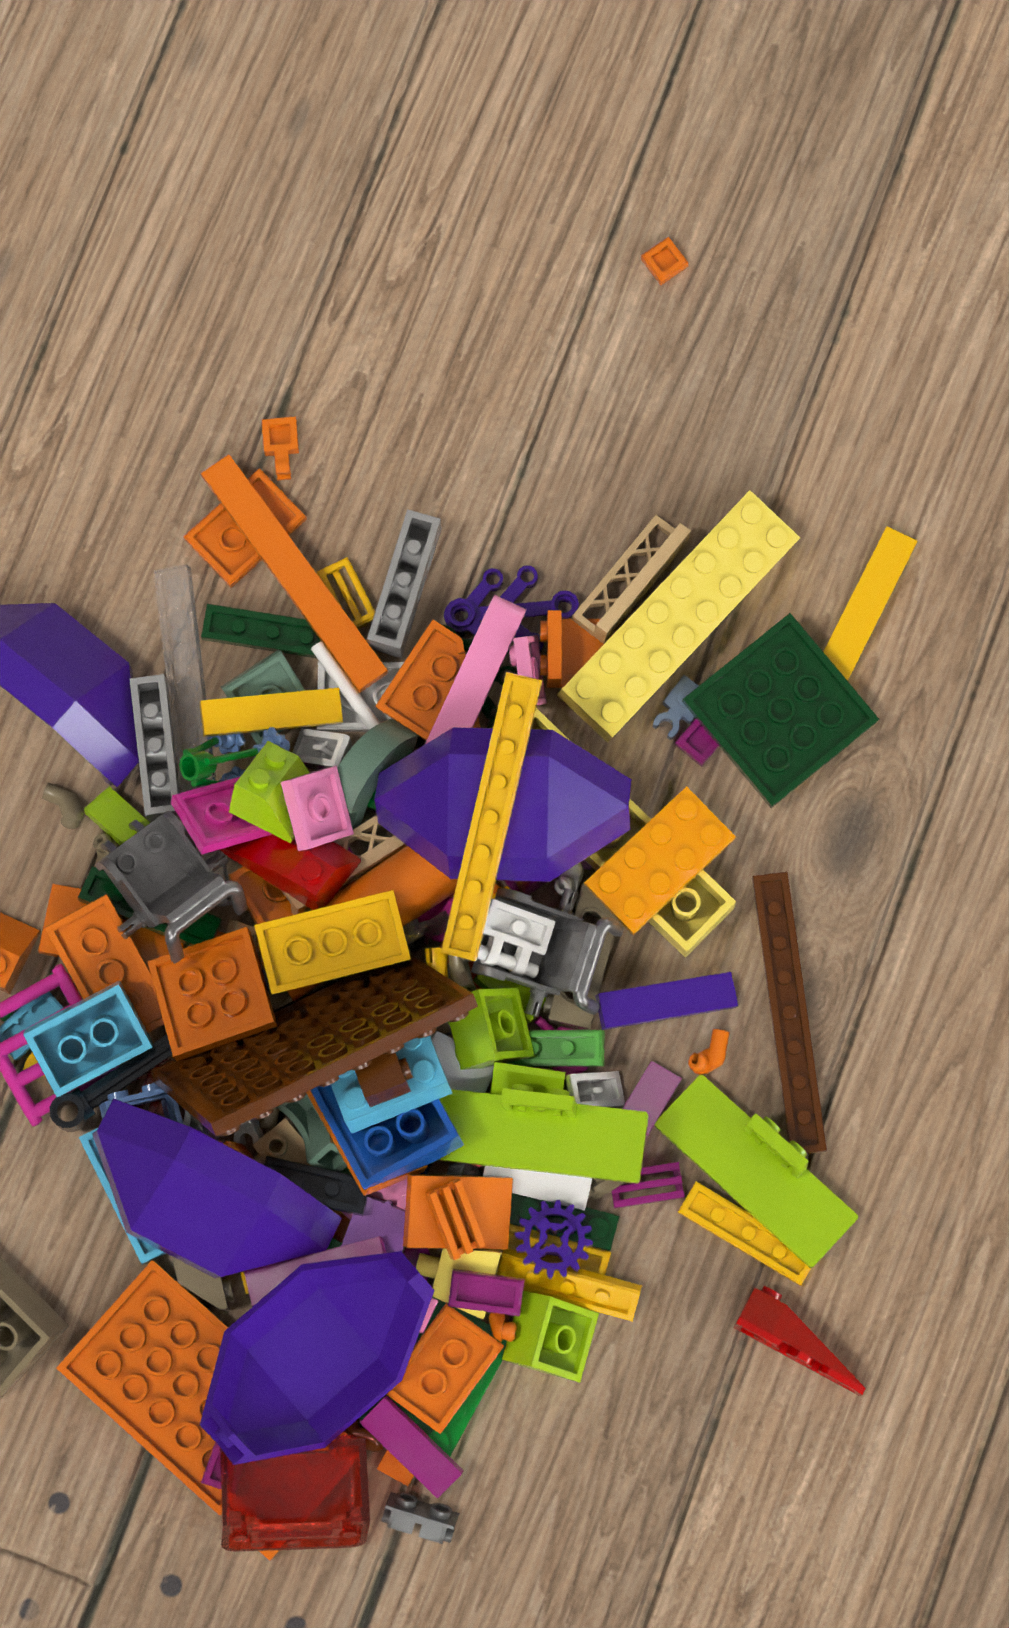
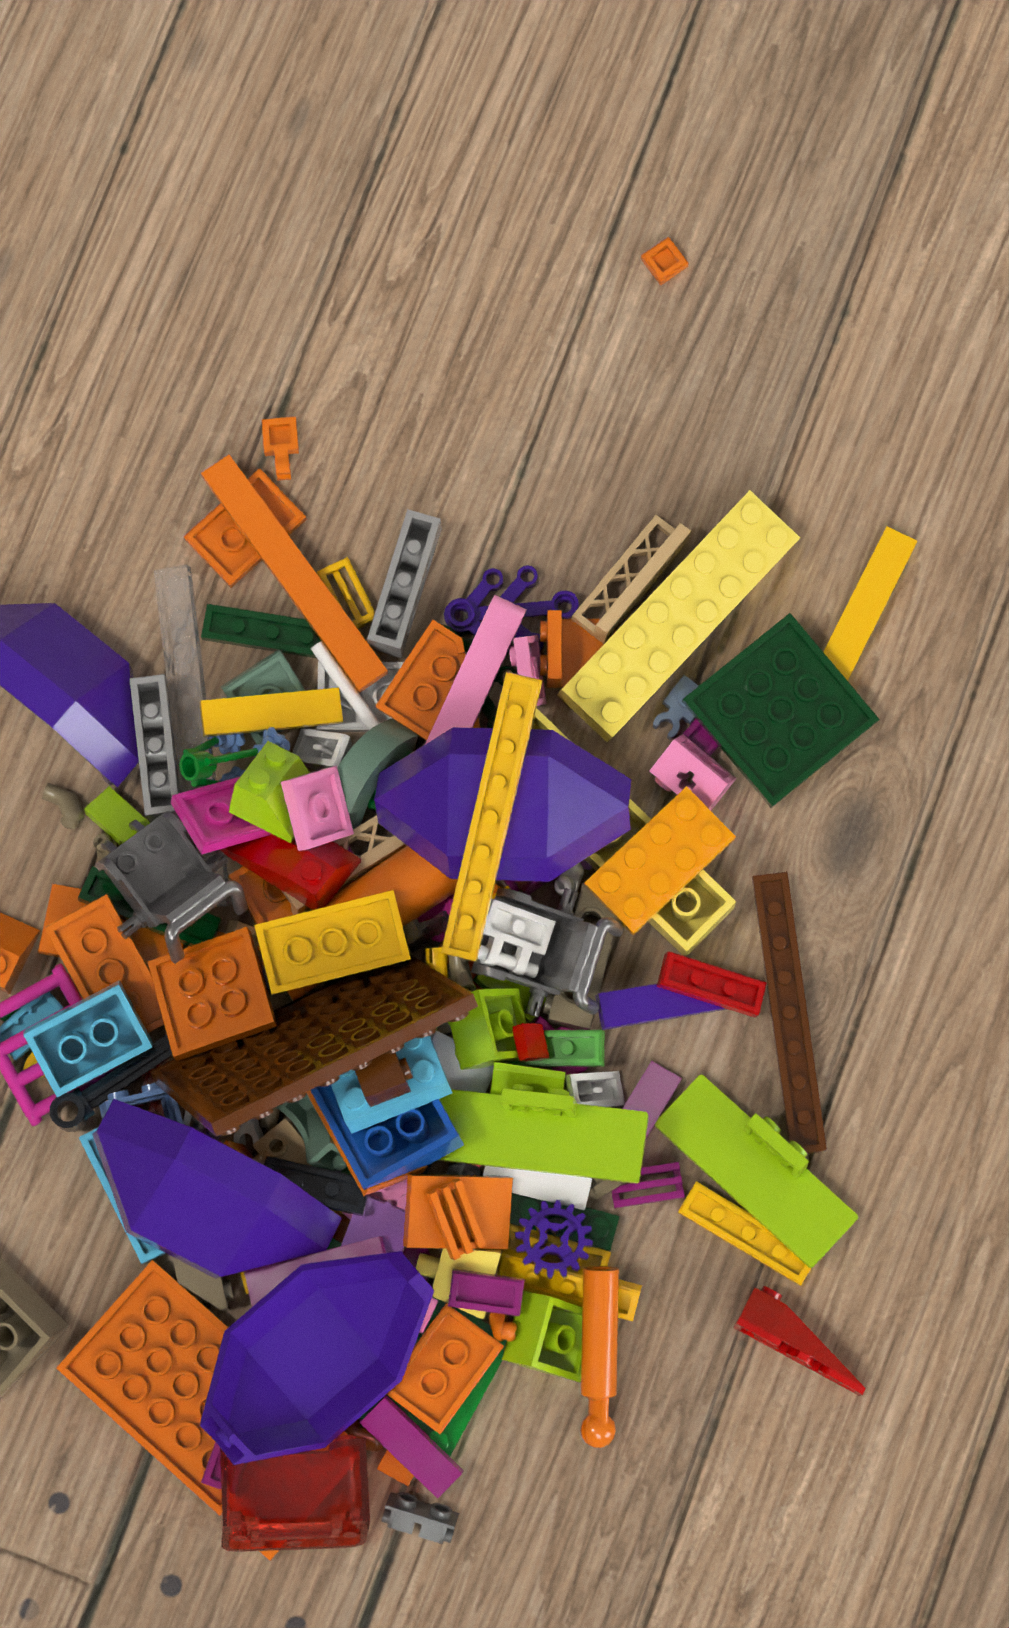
orange arm [688,1029,730,1075] -> none
none -> red tile [512,1023,549,1061]
none -> orange piece [580,1266,619,1448]
none -> bright pink brick [650,734,737,811]
none -> red tile [656,951,767,1018]

